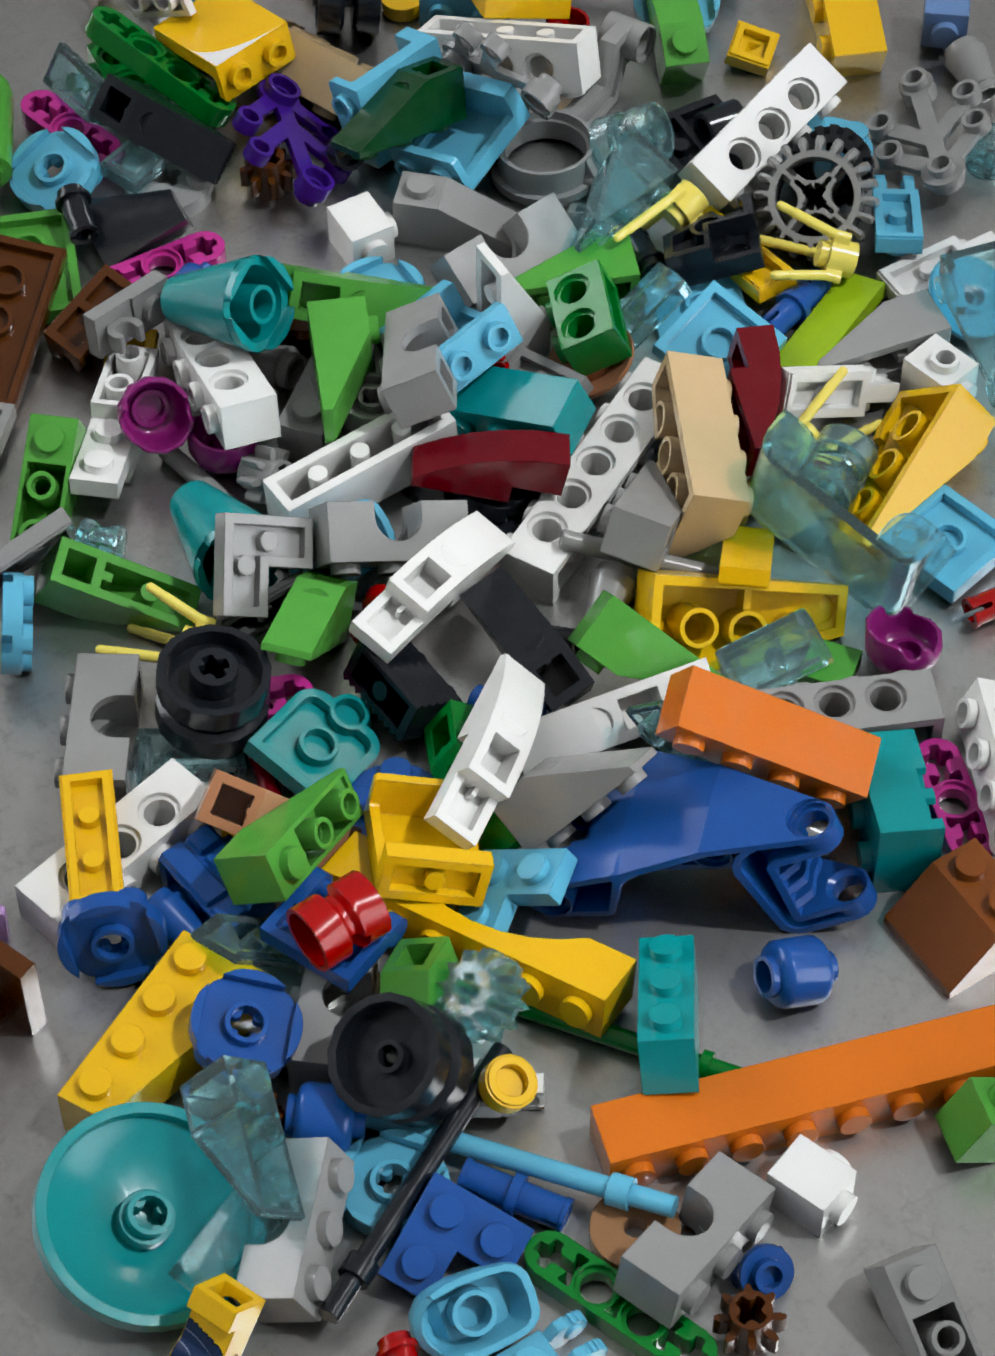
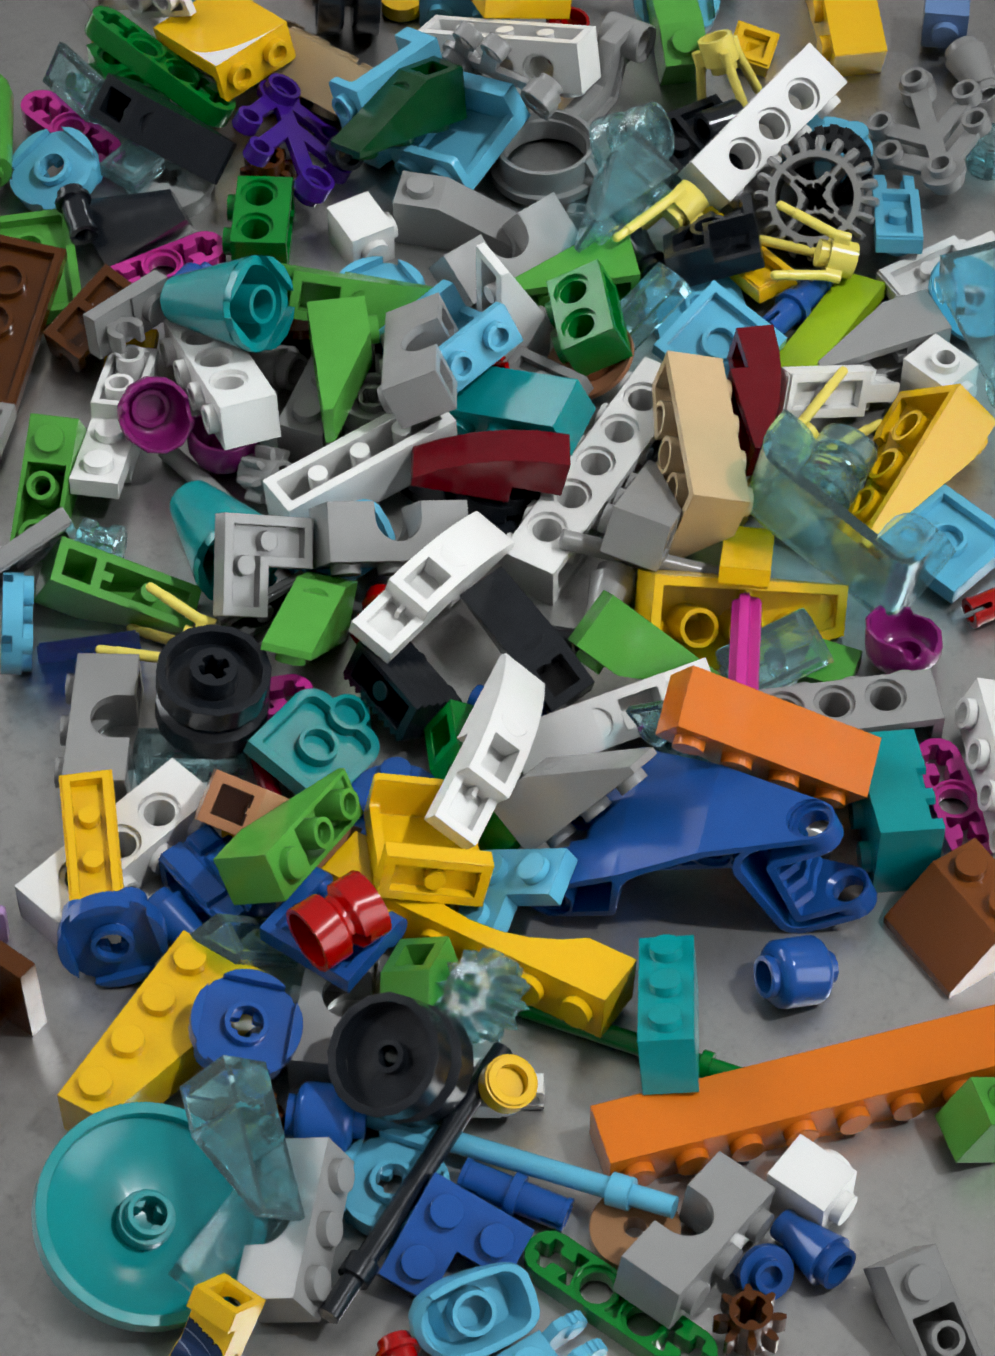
none -> clear blue tile [36,630,141,666]
none -> green brick [222,175,295,264]
none -> light yellow plant [691,29,762,108]
none -> dark pink axle [728,592,762,690]
none -> blue cone [770,1209,856,1289]

